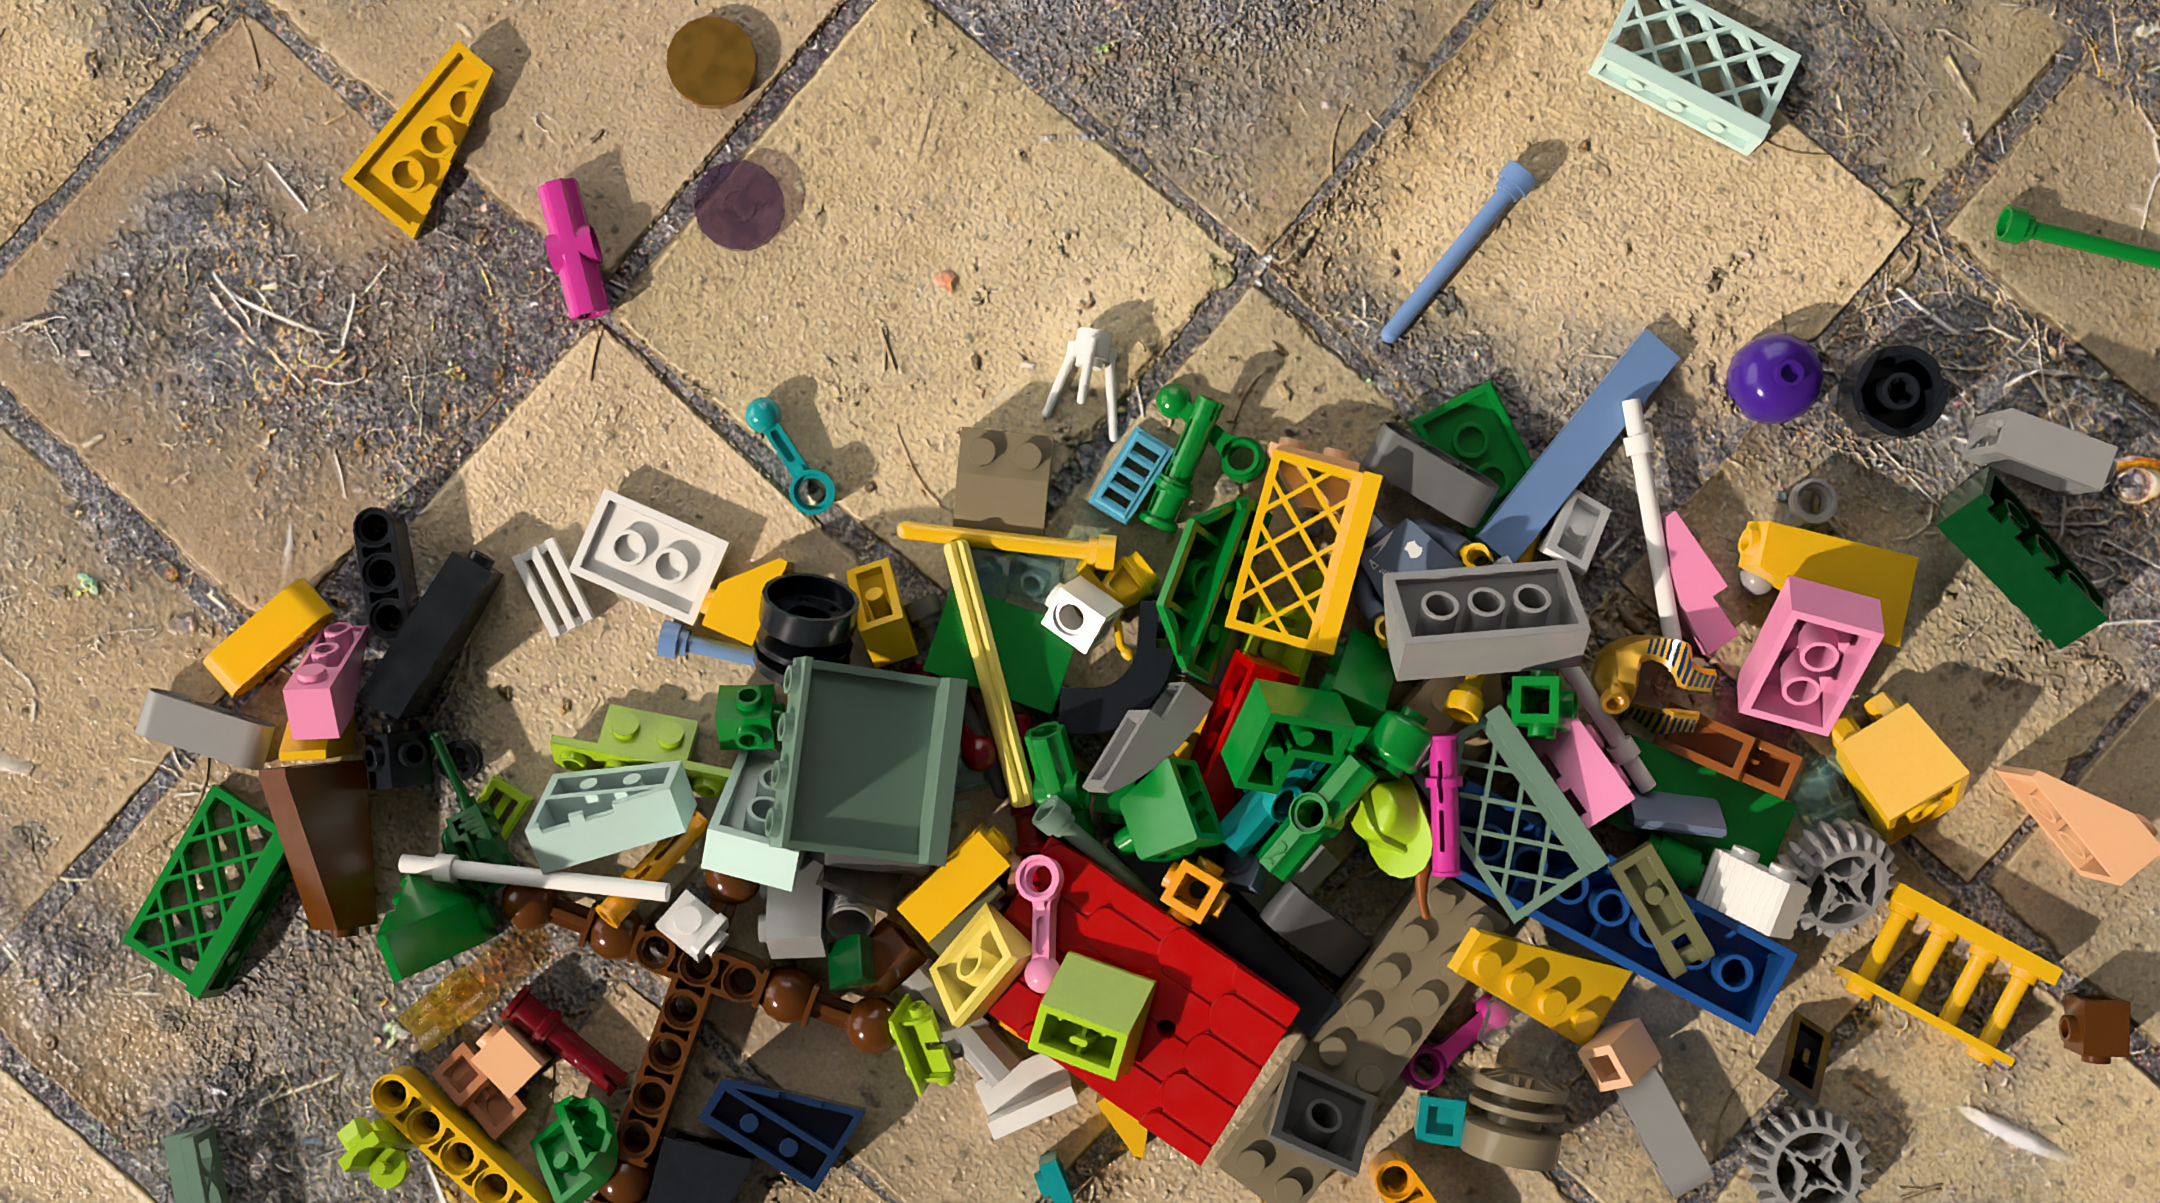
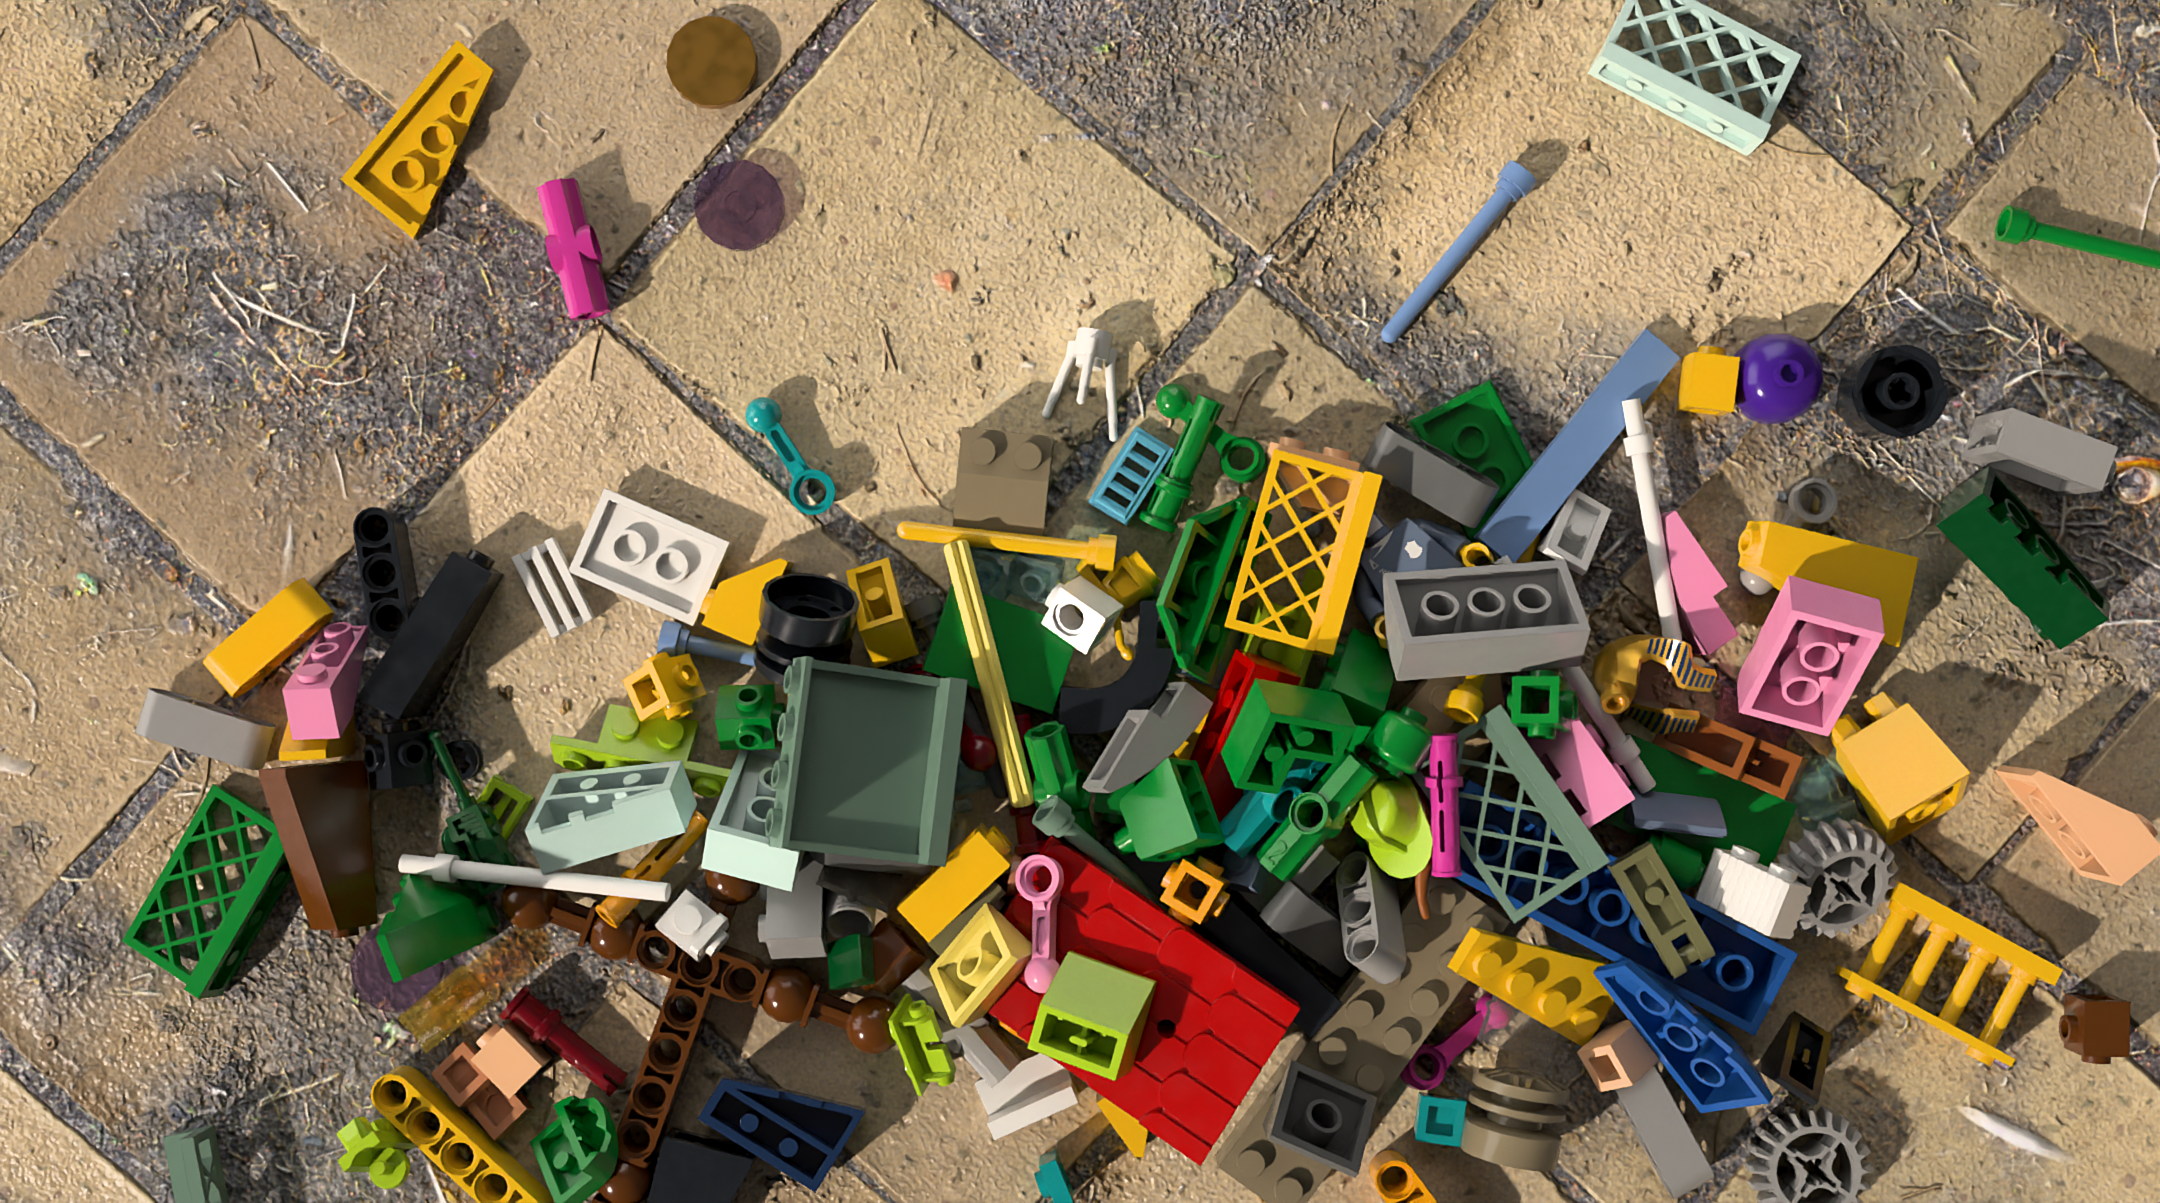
none -> clear purple tile [350,925,445,1013]
none -> yellow brick [622,652,707,722]
none -> light grey beam [1336,851,1406,984]
none -> blue wedge [1593,959,1773,1113]
none -> yellow brick [1676,346,1740,416]

